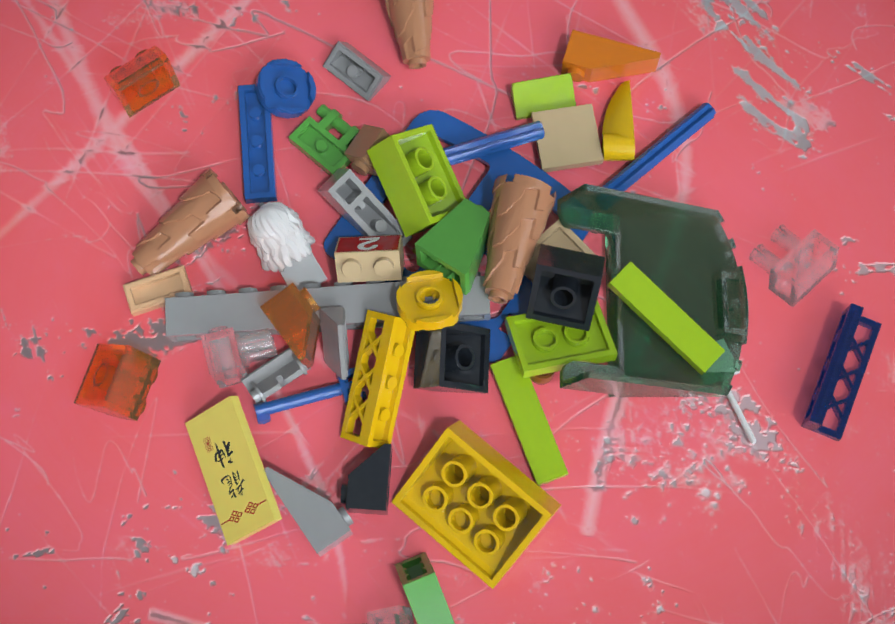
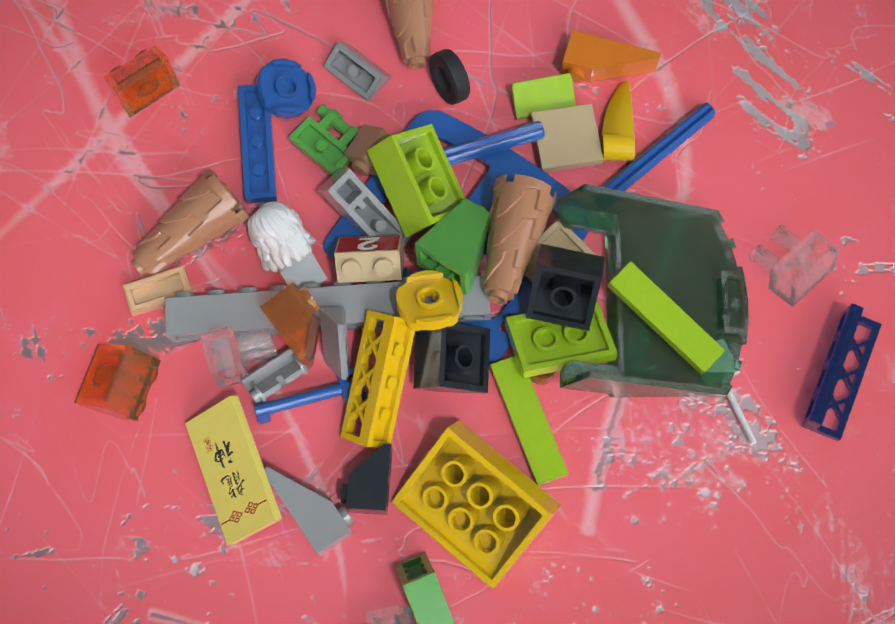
none -> black tyre [429,49,470,105]

